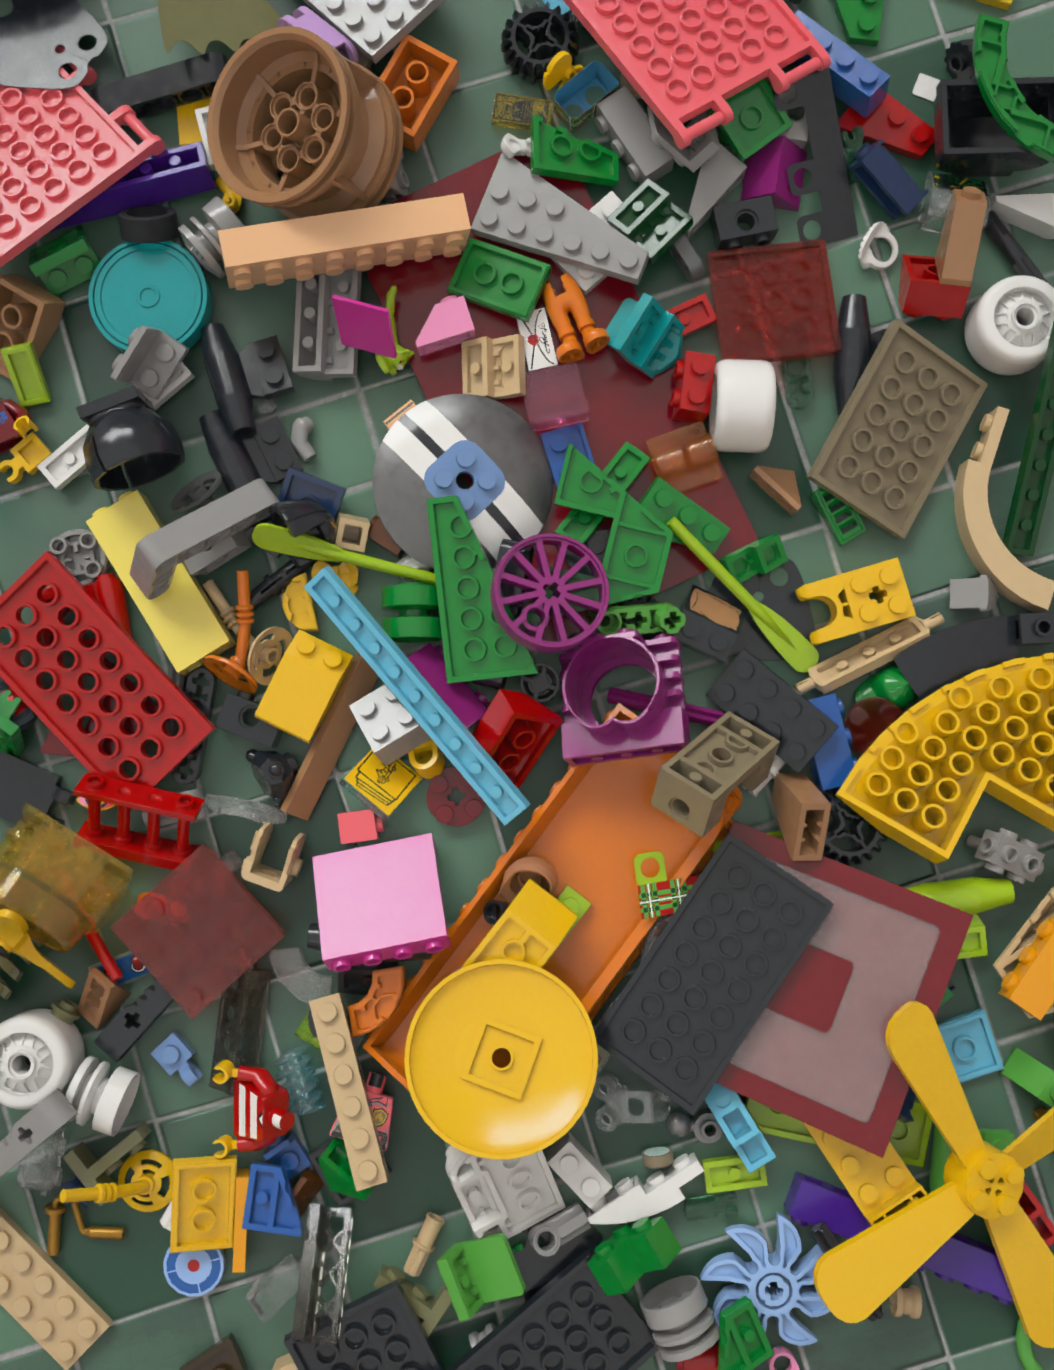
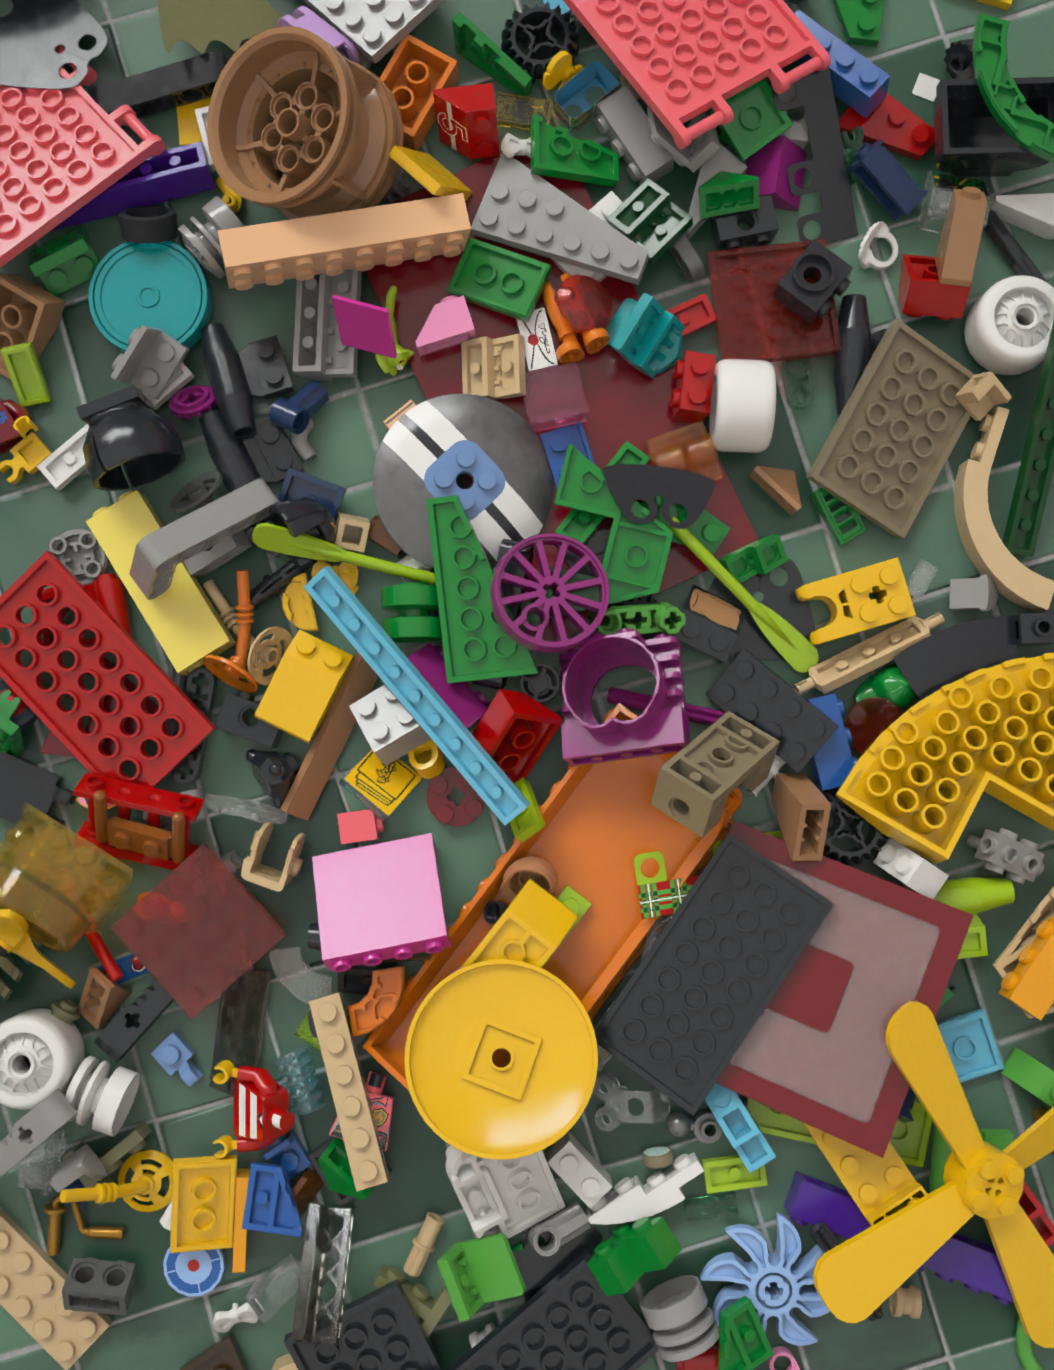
none -> light grey tile [50,1144,107,1192]
none -> dark grey brick [62,1257,137,1316]
none -> dark orange plate [93,791,185,863]
none -> magenta gear [169,385,217,419]
none -> white piece [213,1302,259,1333]
none -> dark blue piece [269,380,329,435]
none -> yellow tile [389,145,472,200]
none -> red slope [433,83,500,159]
none -> green wing [452,11,532,101]
none -> lime plate [510,777,546,843]
none -> clear red dish [554,275,613,333]
none -> black piece [603,464,715,529]
none -> green slope [698,171,760,219]
none -> black brick [773,239,853,325]
none -> white brick [873,838,949,899]
none -> clear piece [906,559,939,600]
none -> tan panel [955,371,1012,421]

